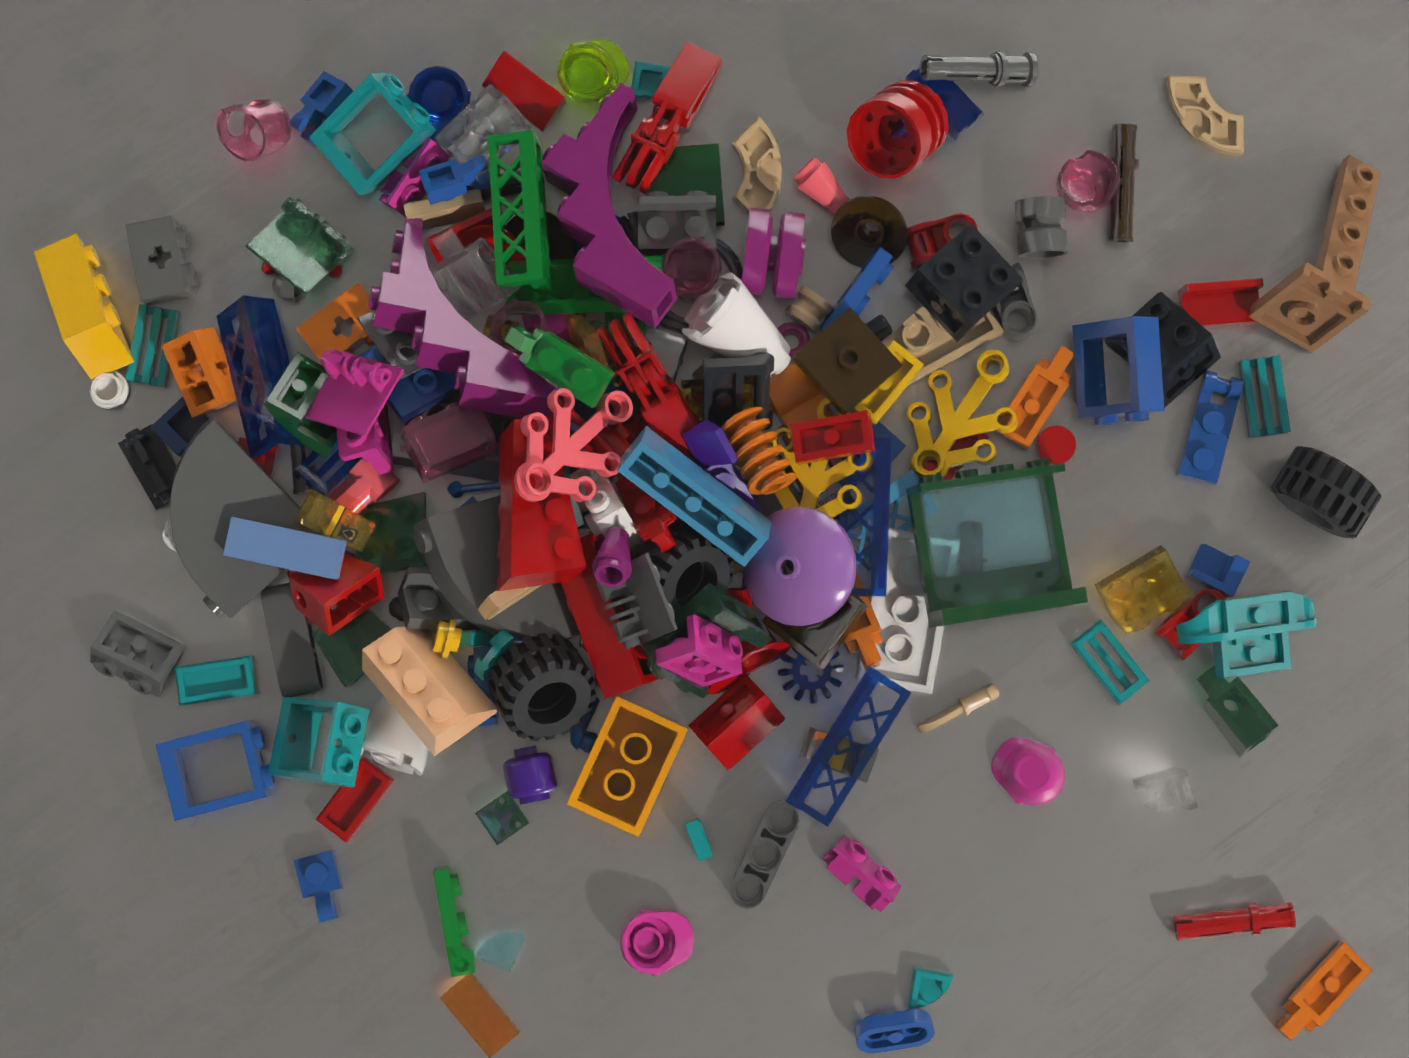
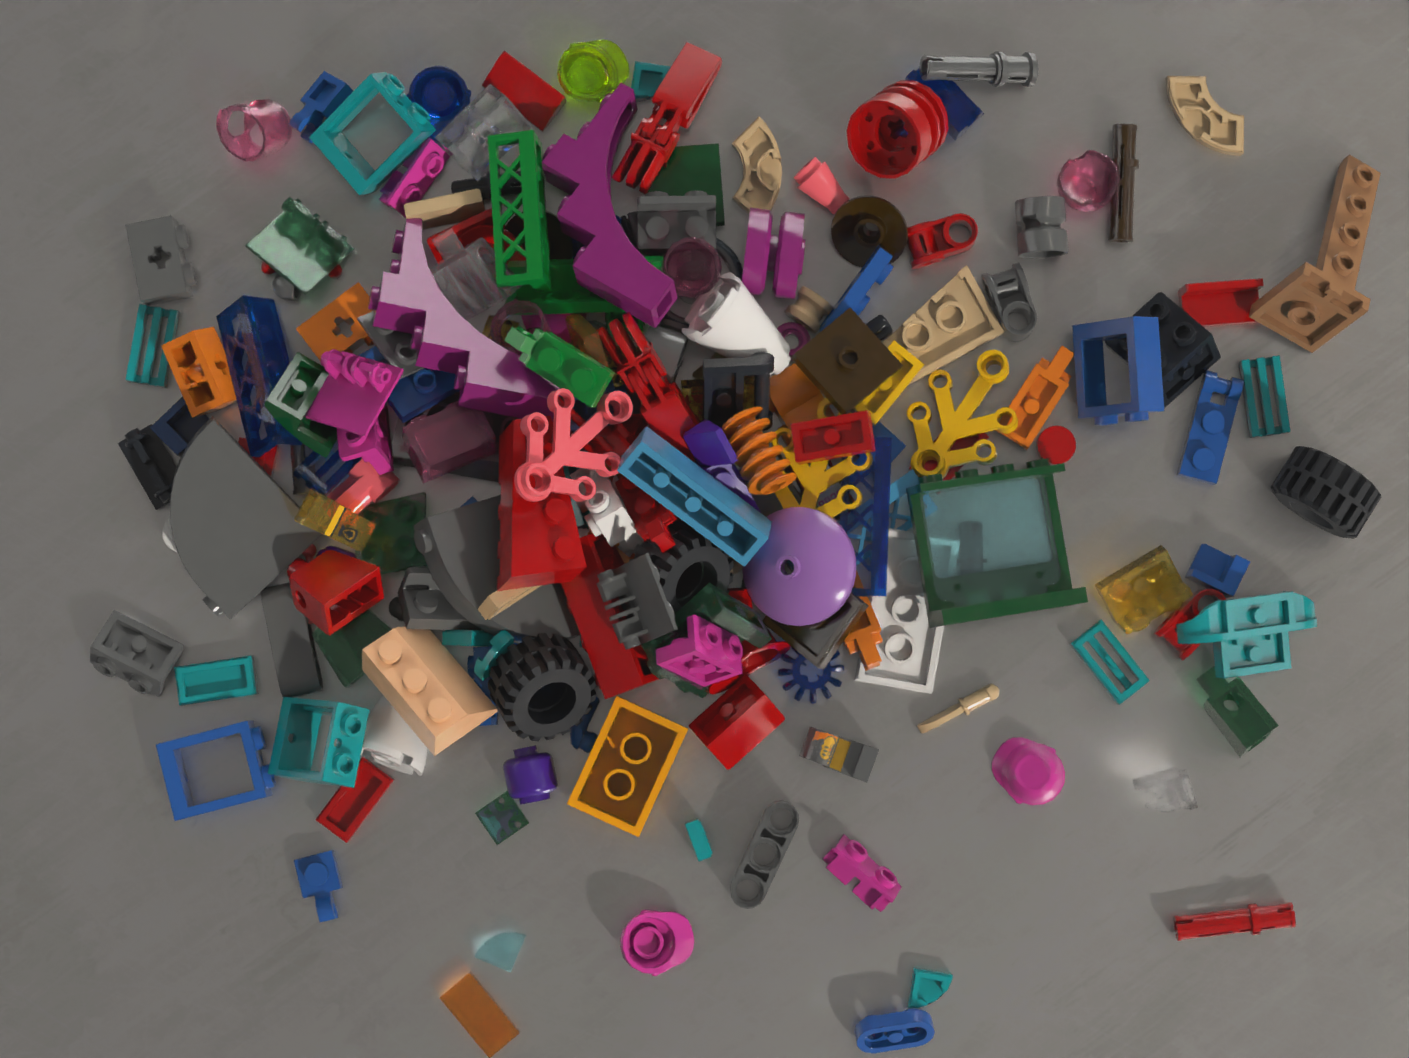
yellow wedge [34,233,135,380] -> none
white plate [89,371,129,409] -> none
medium blue tile [223,517,347,580] -> none
blue plate [419,156,491,205] -> none
yellow plate [432,619,462,658] -> none
green hinge [433,865,475,977] -> none
blue hinge [447,481,501,498] -> none
magenta cone [592,527,632,587] -> none
clear blue fence [785,666,912,827] -> none
black bracket [905,224,1023,342] -> none
orange hinge [1275,941,1373,1040] -> none

